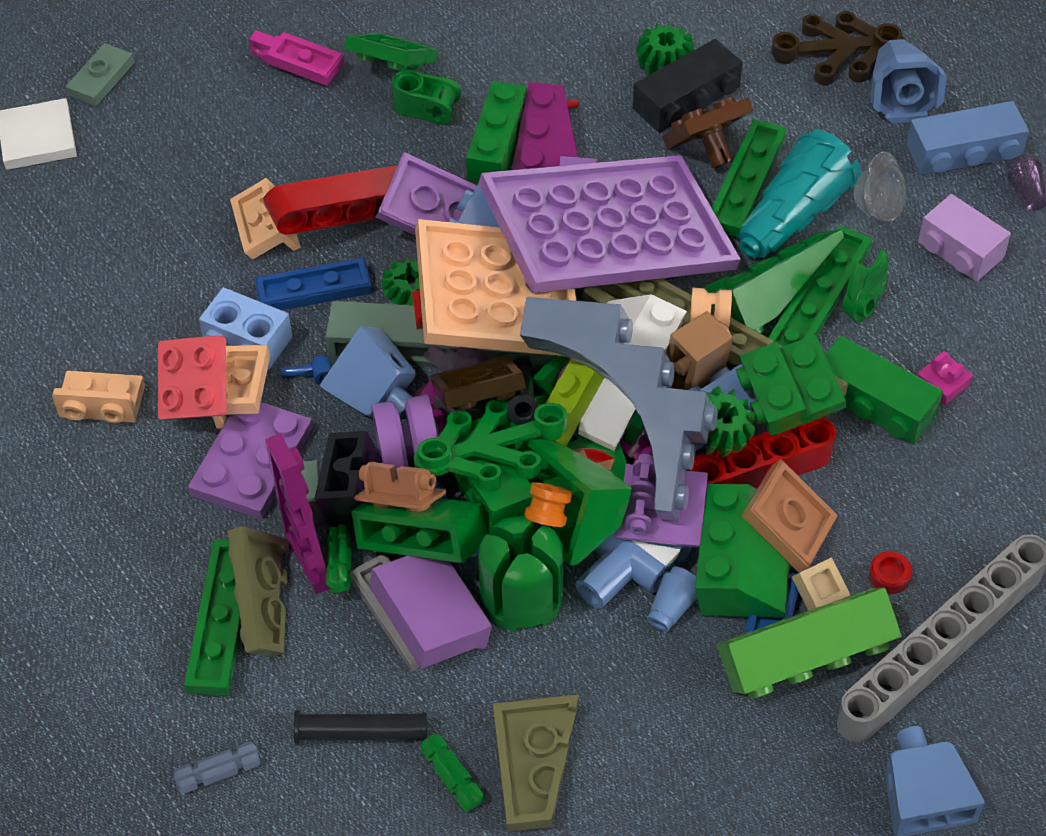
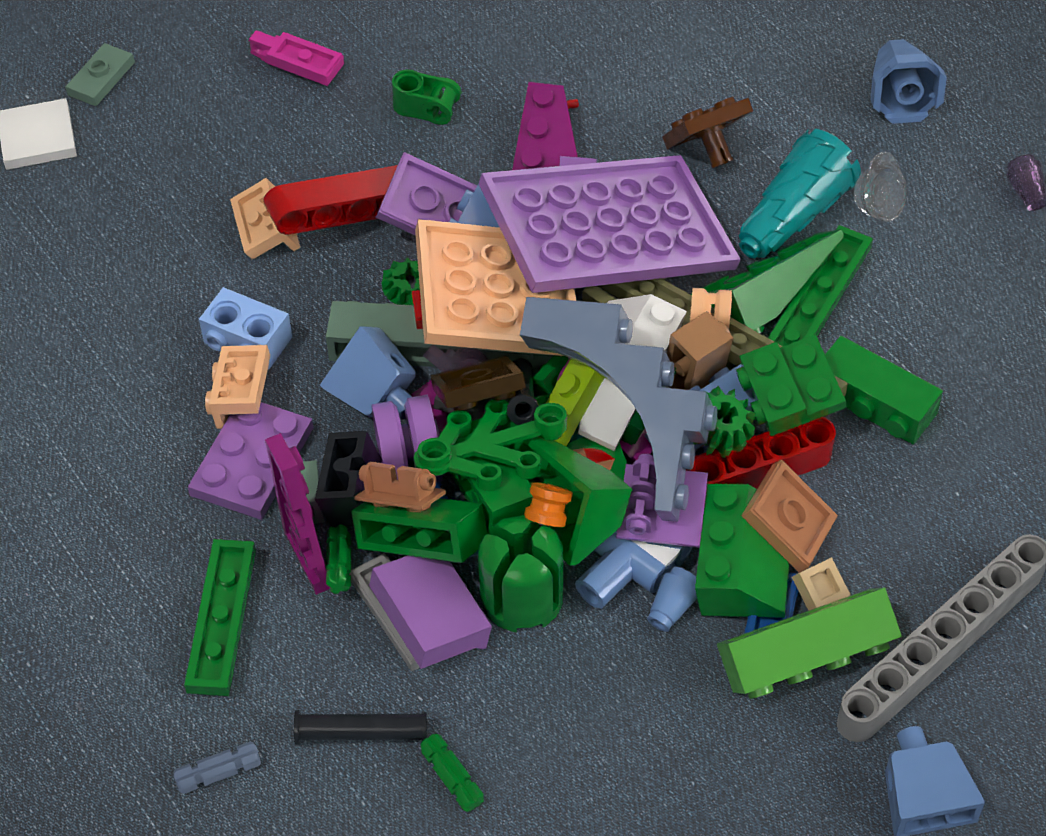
light nougat bracket [52,371,145,423] -> none
coral plate [158,335,226,420] -> none
olive wing [228,526,289,658] -> none
blue tile [254,257,372,311] -> none
blue hand [280,356,332,385] -> none
green plate [344,32,438,70] -> none
green brick [466,81,527,185] -> none
olive wing [493,694,579,832] -> none
black brick [633,38,743,133] -> none
green gear [636,23,694,76] -> none
green plate [712,118,787,238] -> none
dark brown plant [771,11,904,86] -> none
green plate [842,249,889,322] -> none
red tile [869,551,912,594] -> none
medium blue brick [906,101,1029,175] -> none
dark pink tile [917,351,973,406] -> none
lavender brick [918,194,1011,282] -> none

